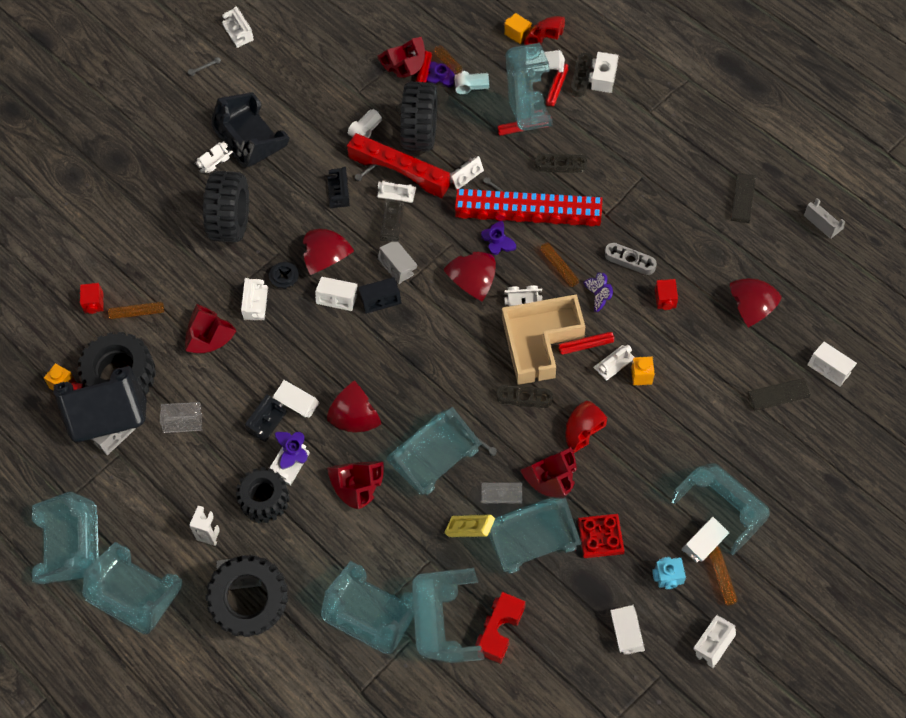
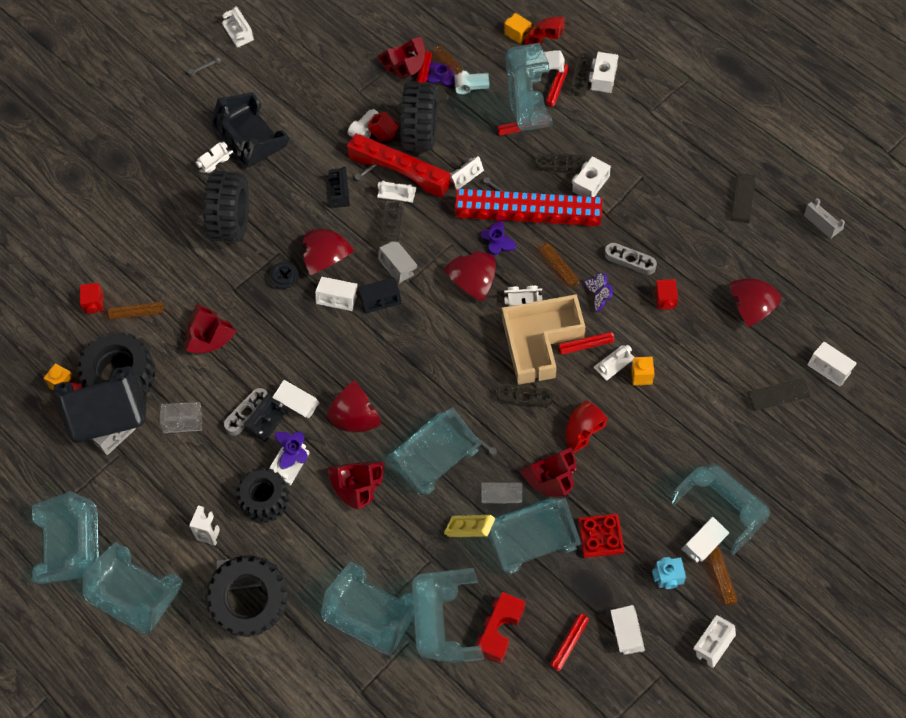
white hinge [241,278,268,320] -> none
none -> light grey beam [224,388,268,436]
none -> red brick [367,112,398,142]
none -> red axle [550,613,589,671]
none -> white brick [572,157,611,197]

